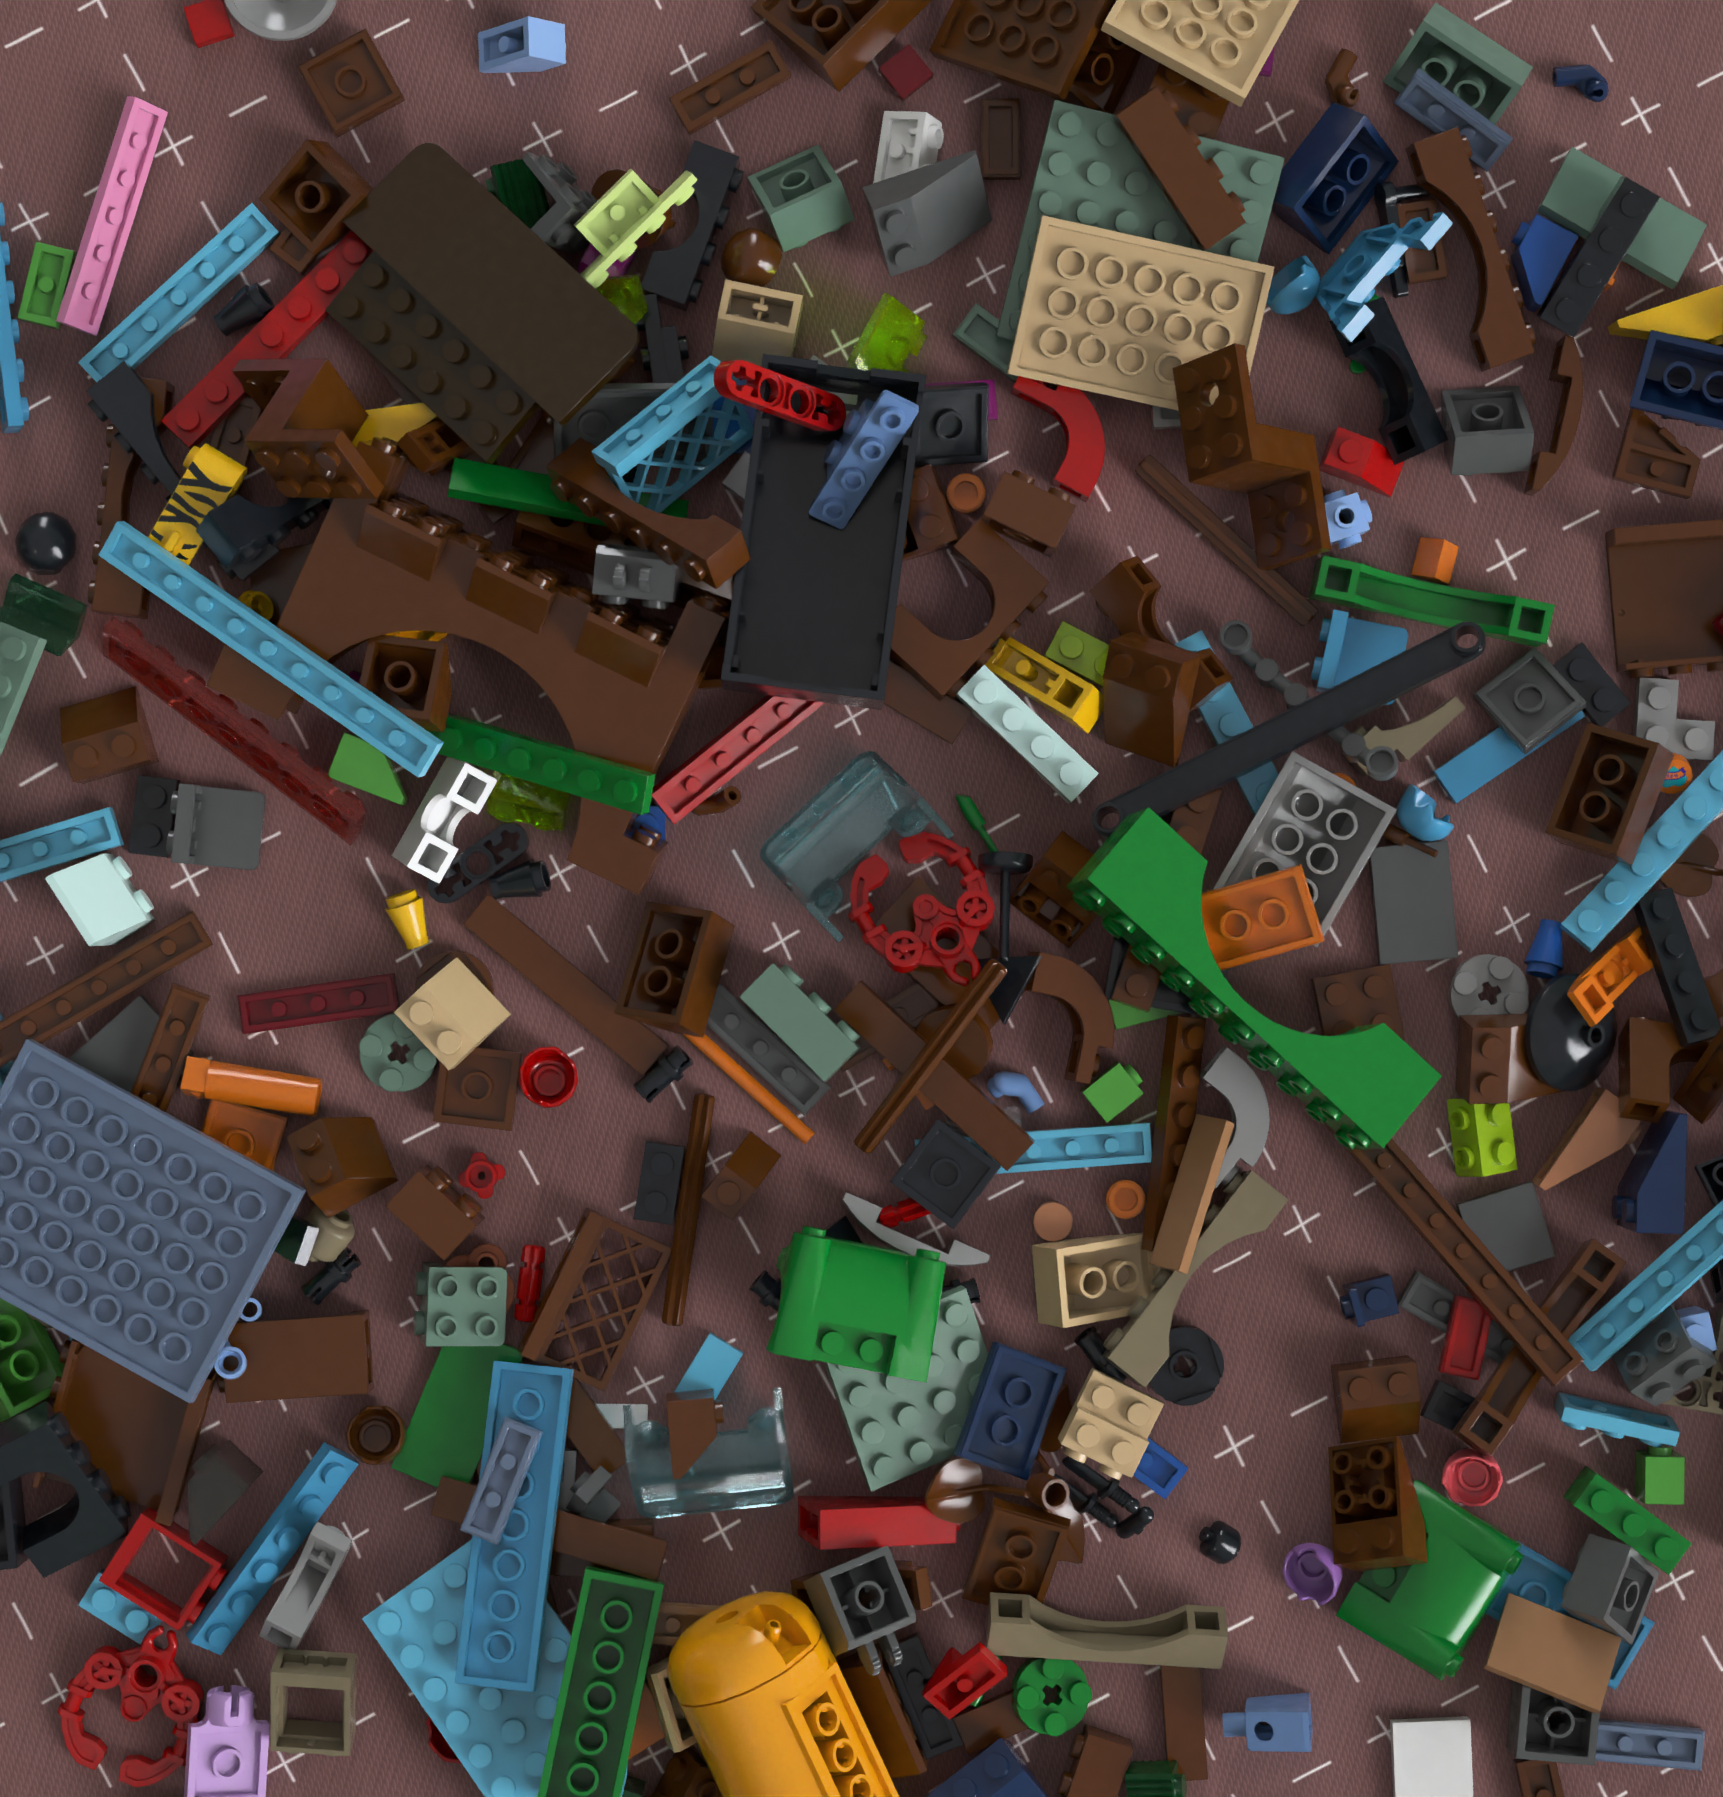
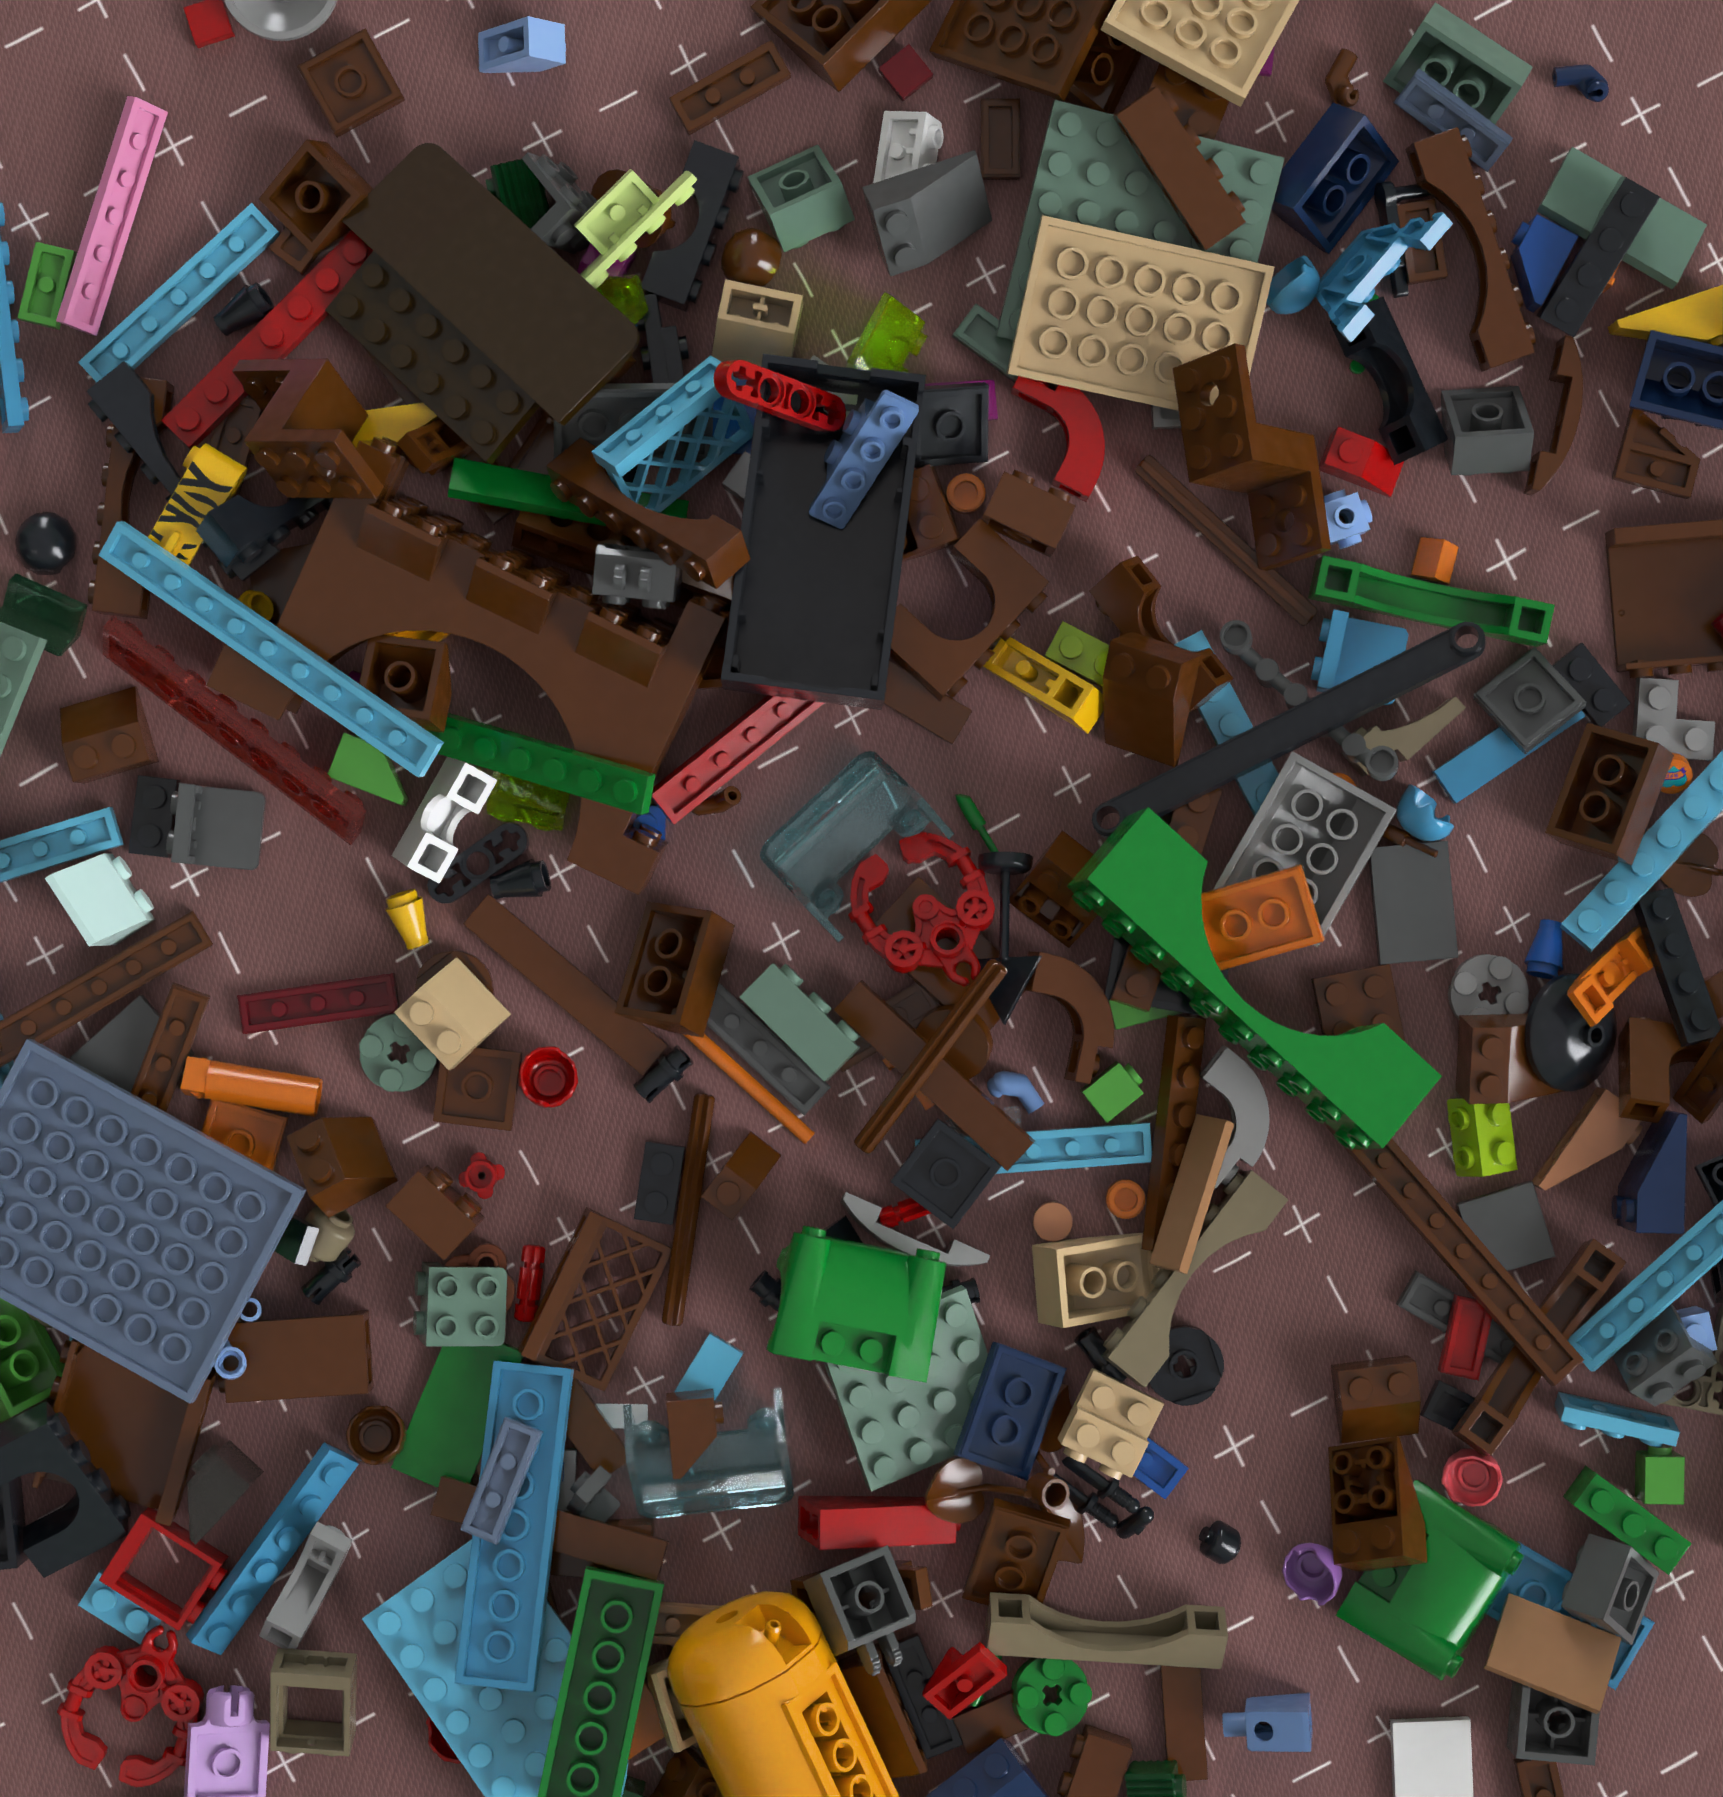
light aqua arch [955,665,1099,804] -> none
dark blue bracket [1339,1274,1400,1327] -> none
sand blue tile [1595,1719,1705,1771] -> none

